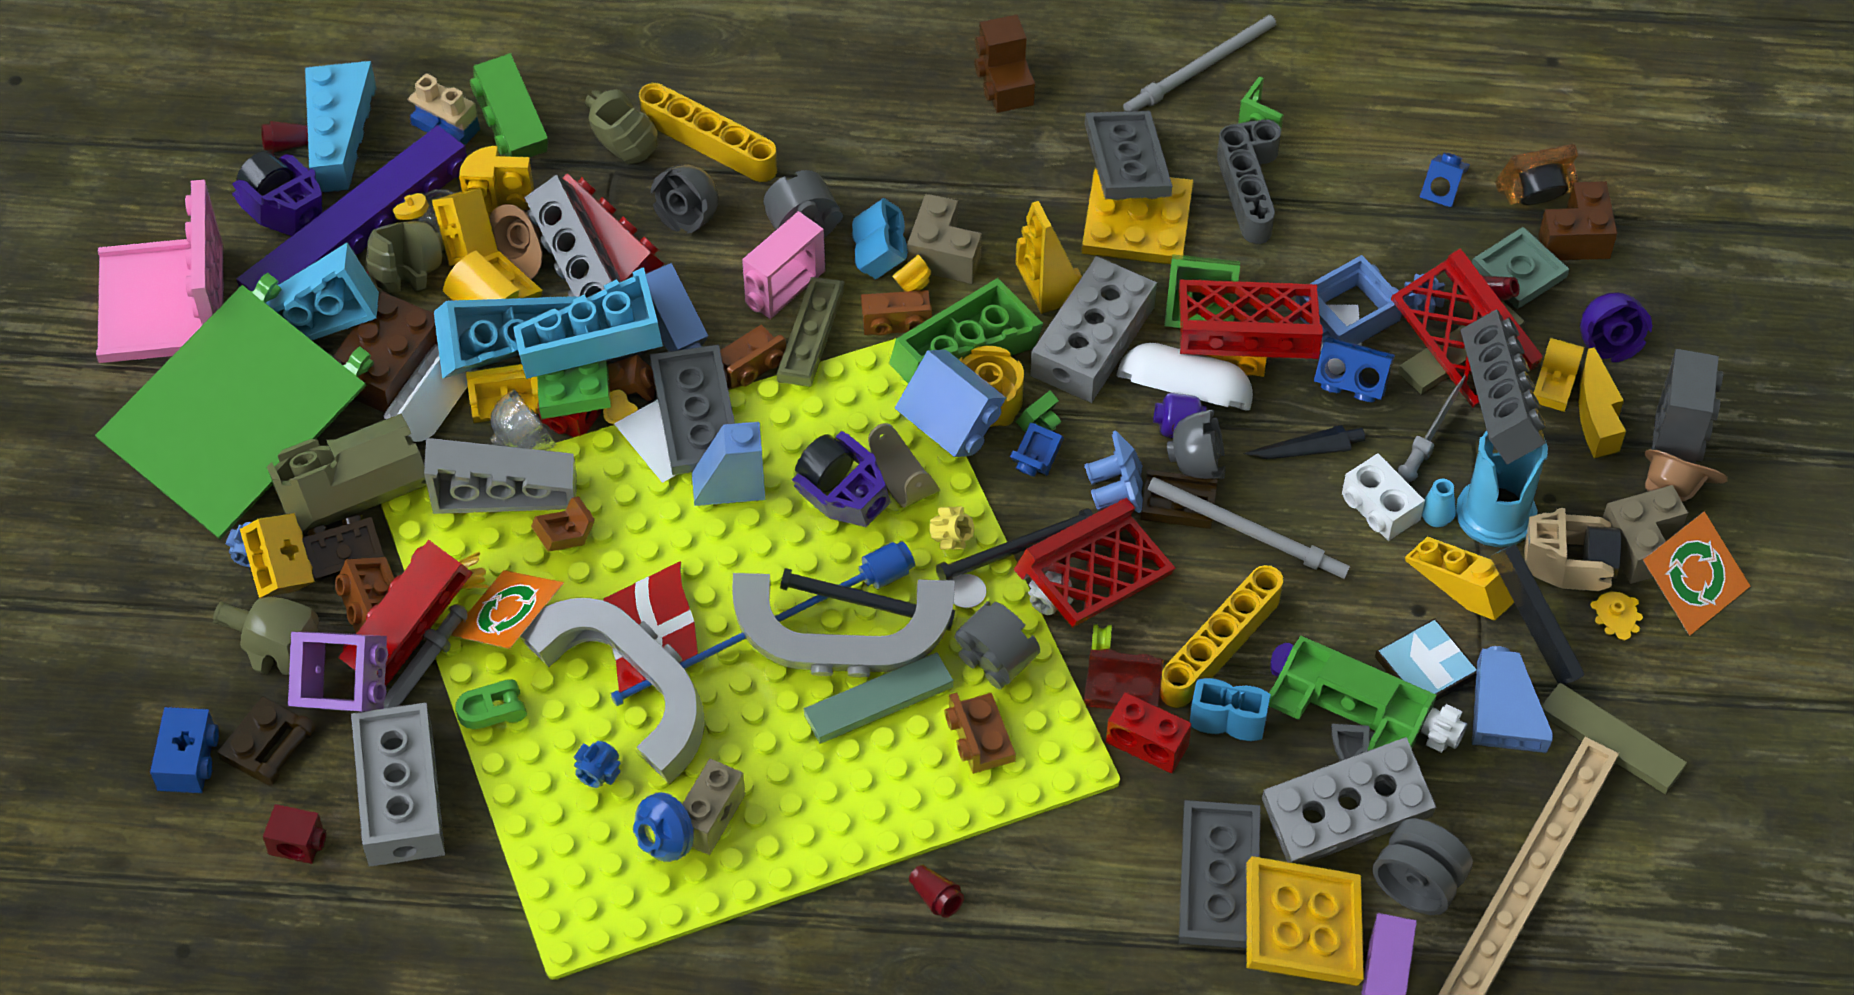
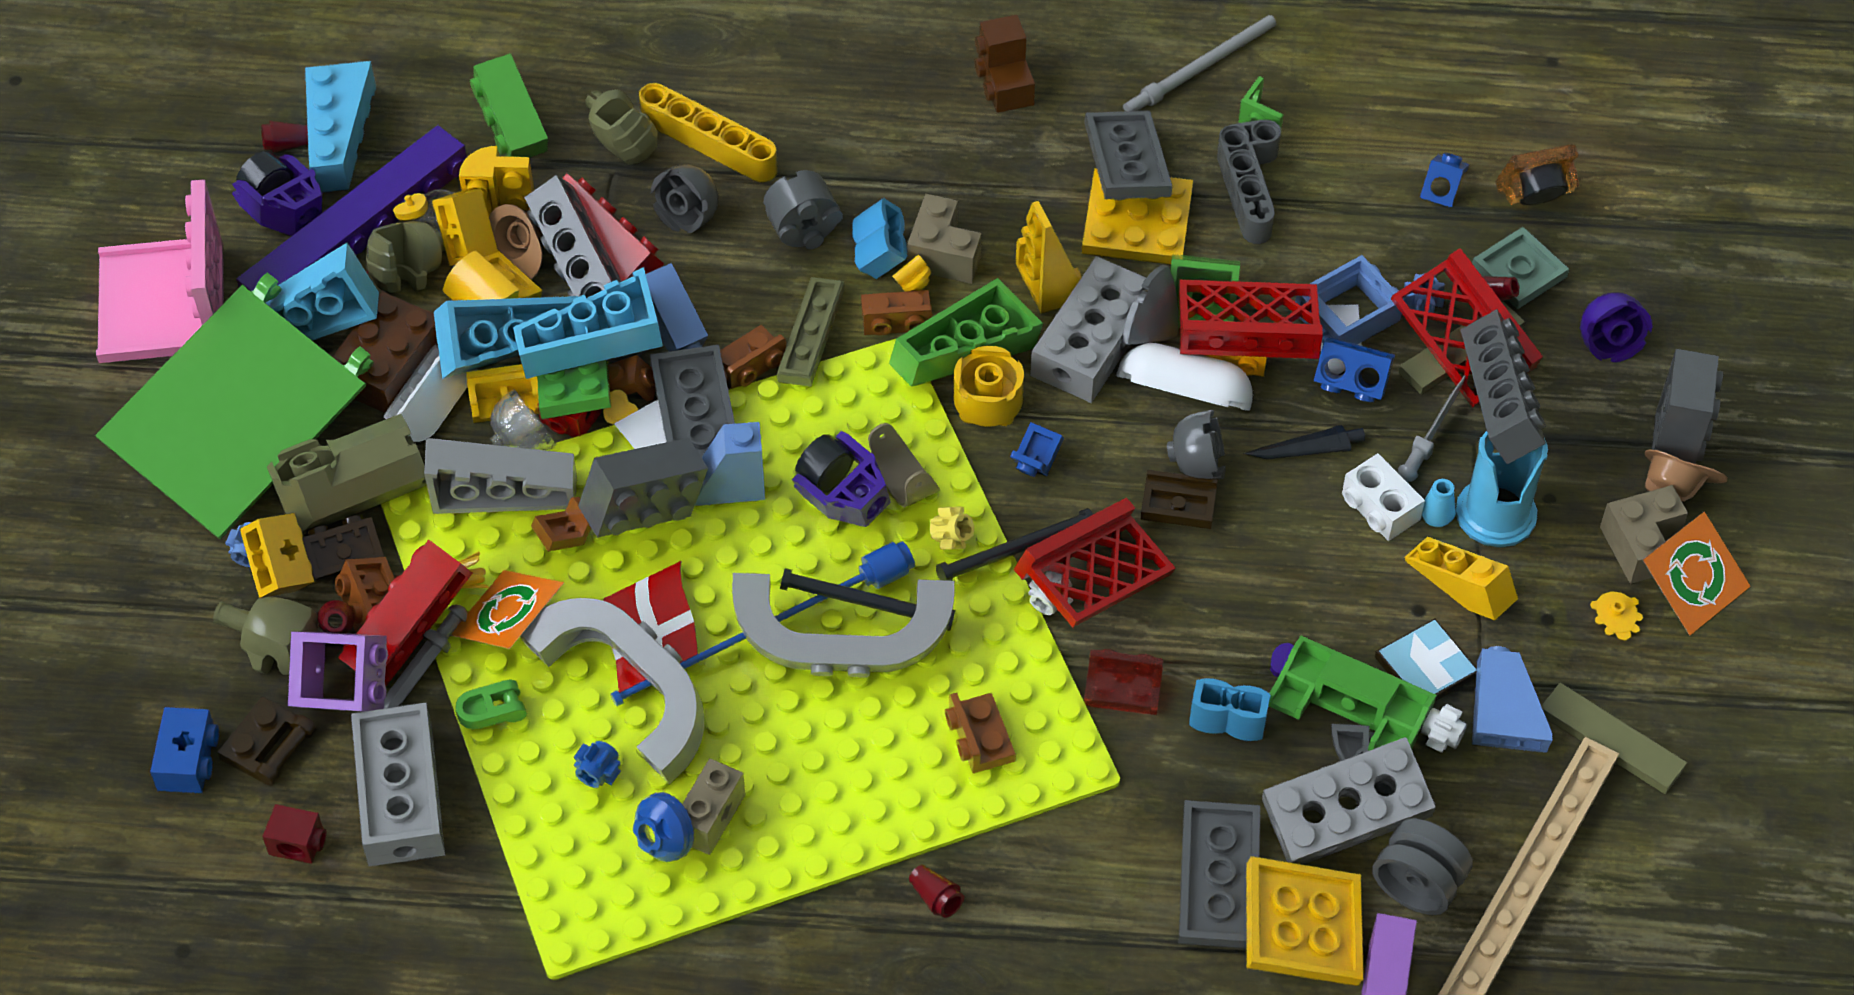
tan hips [408,74,480,145] -> none
bright pink window [742,211,825,319] -> none
sand green tile [804,652,954,744] -> none
medium blue brick [895,350,1006,457] -> none
white sticker [953,574,986,608] -> none
dark grey brick [954,601,1040,690] -> none
bright green tile [1016,391,1061,432] -> none
medium blue connector [1085,431,1143,513] -> none
lime bush [1091,624,1112,658] -> none
red brick [1106,692,1192,774] -> none
light grey bar [1147,477,1350,579] -> none
dark purple head [1153,393,1206,438] -> none
yellow beam [1160,565,1283,708] -> none
black tile [1490,544,1585,685] -> none
tan piece [1524,508,1621,591] -> none
yellow plate [1534,338,1584,412] -> none
reddish brown brick [1539,181,1617,260] -> none
yellow slope [1578,347,1626,458] -> none
none -> dark red cone [317,600,355,633]
none -> dark grey brick [578,437,708,538]
none -> dark grey brick [1122,265,1179,345]

